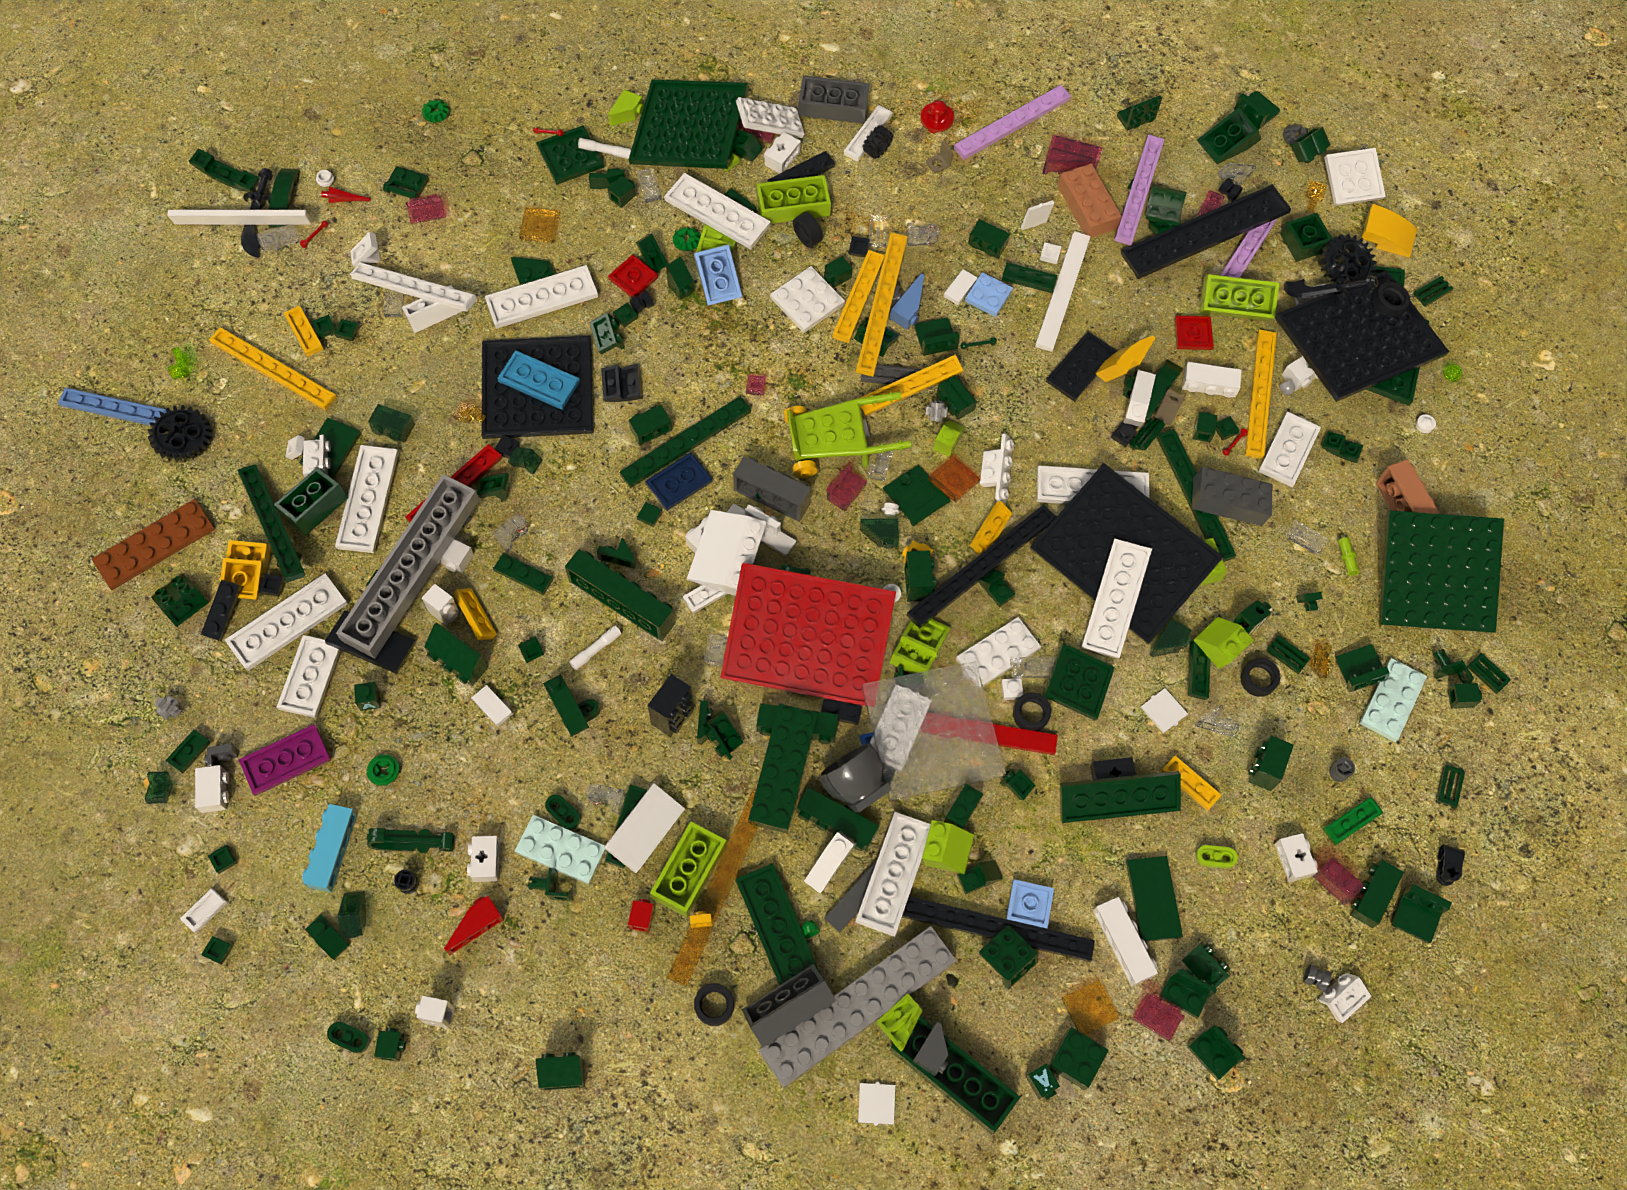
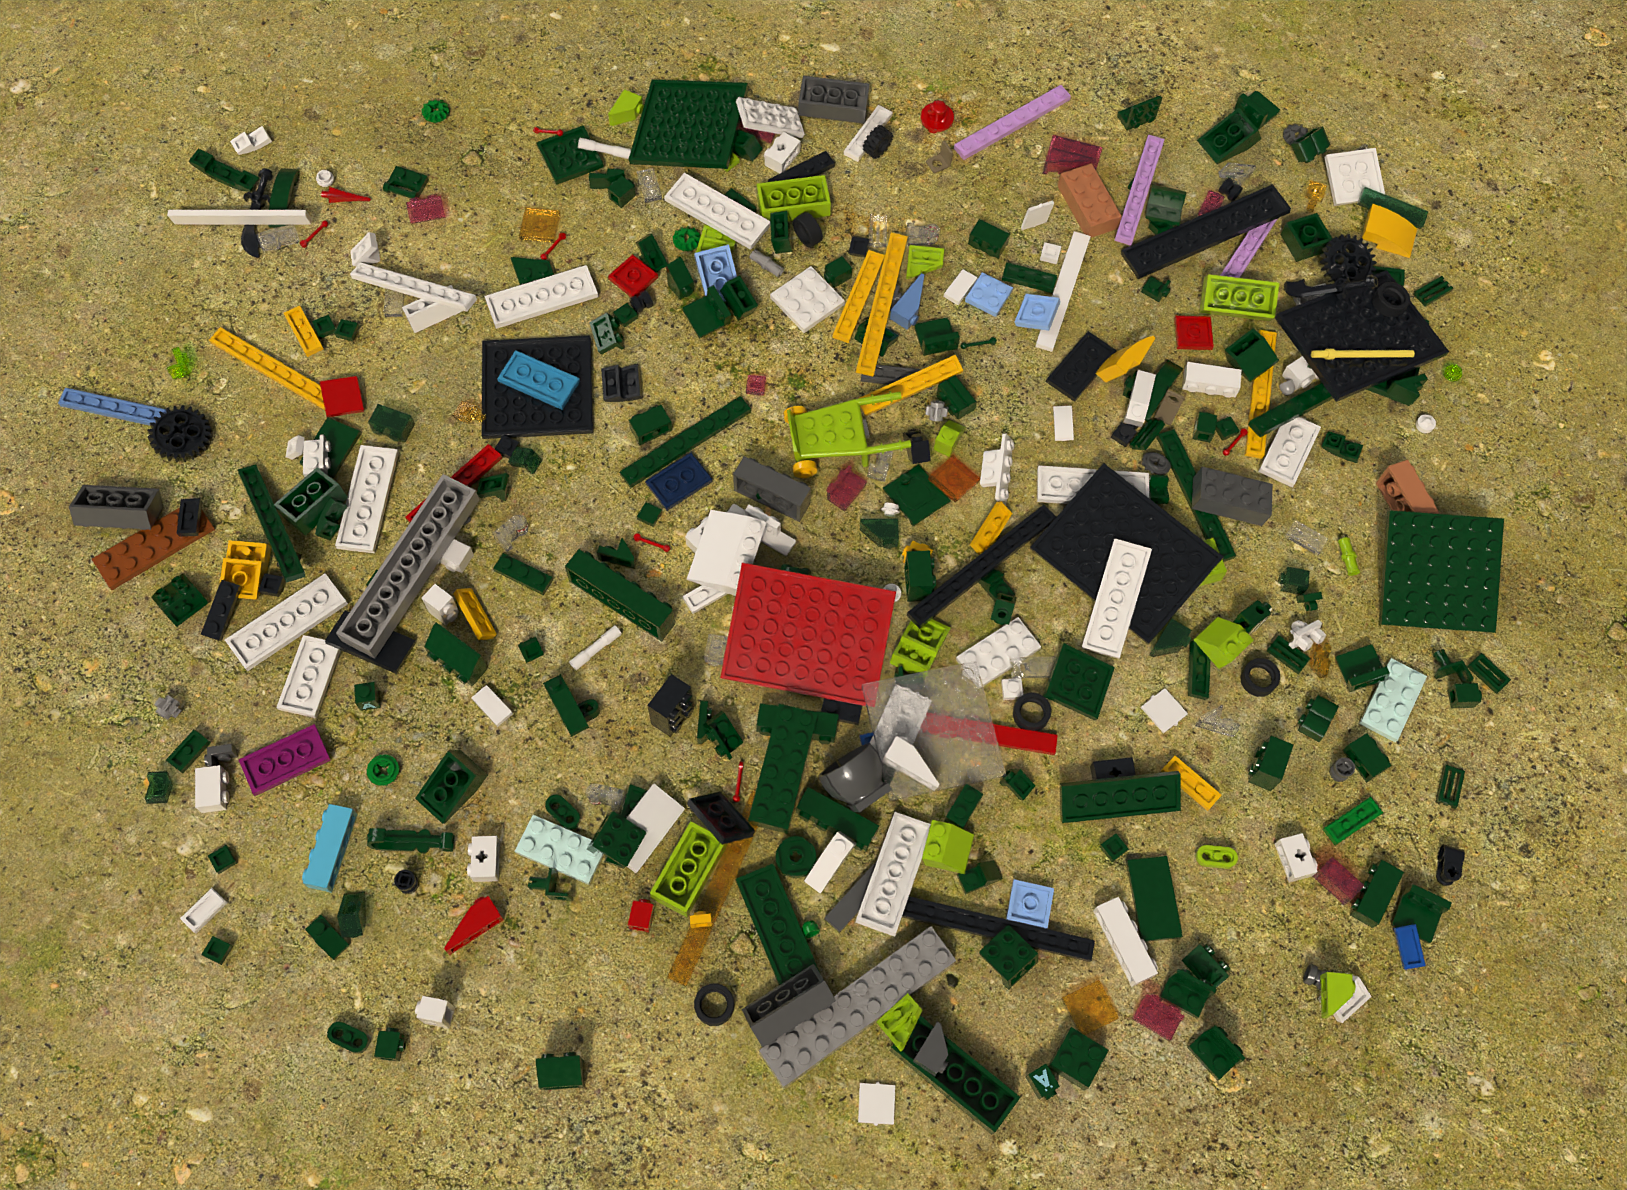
none -> dark grey brick [69,485,164,530]
none -> black plate [177,498,202,537]
none -> white slope [230,126,272,155]
none -> dark green slope [315,497,348,540]
none -> red tile [319,376,364,418]
none -> dark green slope [415,750,488,824]
none -> red hinge [540,233,566,260]
none -> dark green bracket [587,810,646,867]
none -> red hinge [633,533,670,552]
none -> dark green bracket [682,285,731,338]
none -> black plate [687,791,755,845]
none -> dark green brick [720,276,758,321]
none -> red hinge [733,762,744,802]
none -> light grey pin [749,249,784,278]
none -> dark green brick [770,211,793,254]
none -> dark green plate [775,836,816,878]
none -> white slope [882,736,939,791]
none -> black slope [903,429,931,464]
none -> lime wing [906,245,944,279]
none -> dark green brick [990,592,1017,625]
none -> light blue plate [1015,294,1060,331]
none -> white slope [1053,406,1074,441]
none -> dark green plate [1099,833,1129,862]
none -> dark green bracket [1141,277,1171,302]
none -> dark grey gear [1142,452,1171,476]
none -> dark green bracket [1149,475,1170,504]
none -> dark green slope [1225,328,1279,383]
none -> dark green plate [1248,383,1333,437]
none -> clear green brick [1278,567,1310,595]
none -> white hips [1289,620,1326,652]
none -> dark green brick [1297,695,1339,742]
none -> light yellow bar [1311,349,1415,360]
none -> lime slope [1320,972,1356,1019]
none -> dark green brick [1342,733,1392,783]
none -> clear green plate [1357,187,1428,229]
none -> dark green slope [1386,373,1428,405]
none -> blue tile [1393,924,1426,970]

